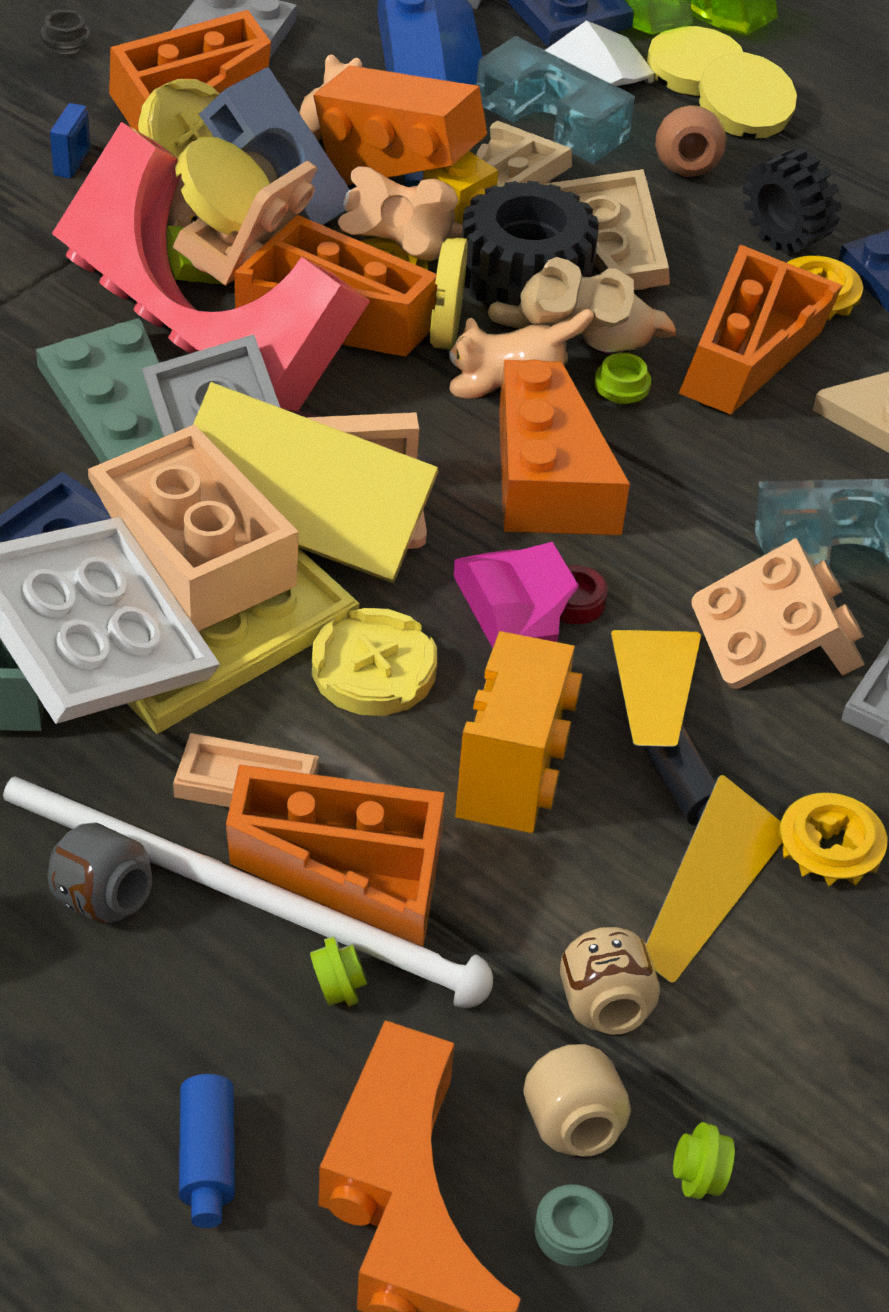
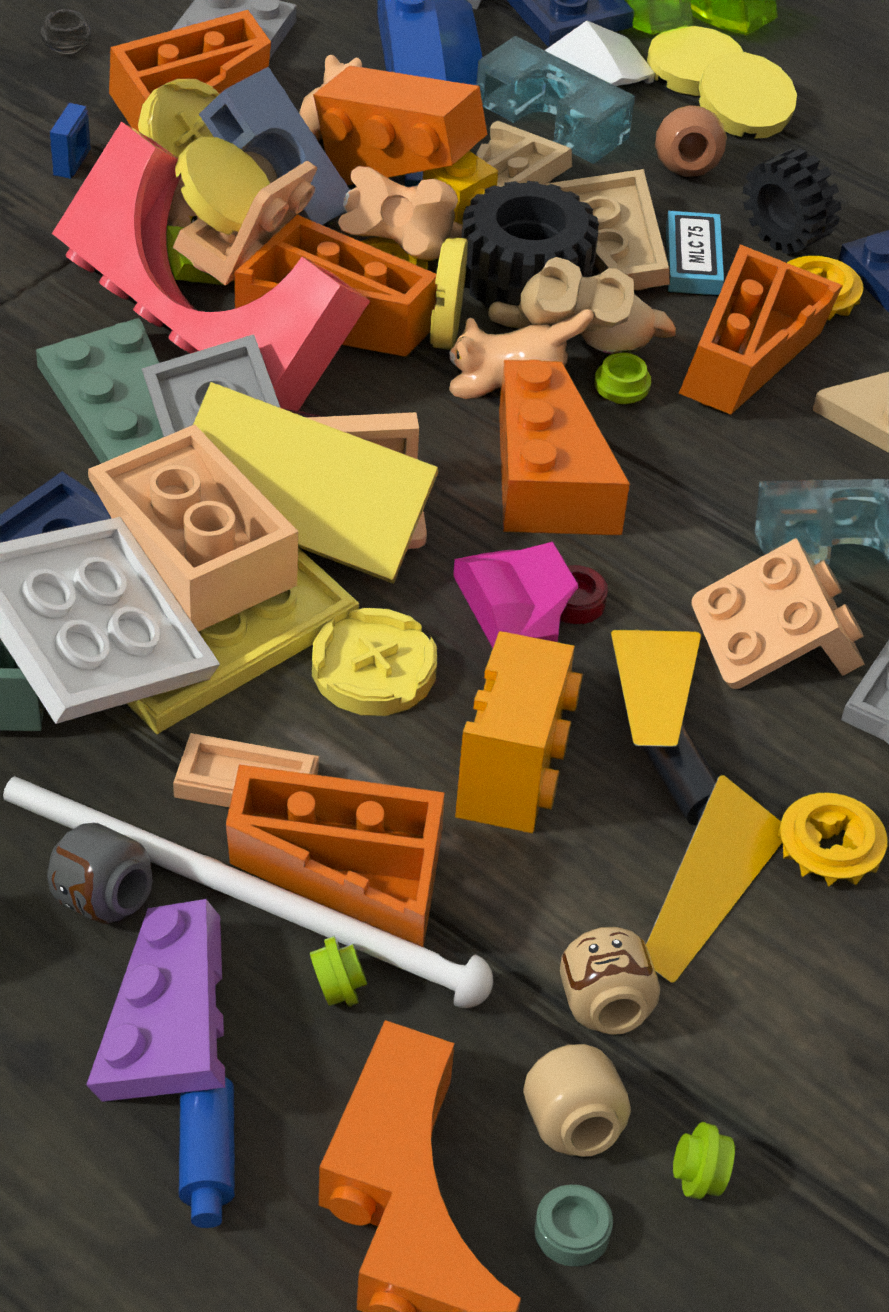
none -> medium lavender wing [87,899,225,1102]
none -> tile [666,211,724,295]

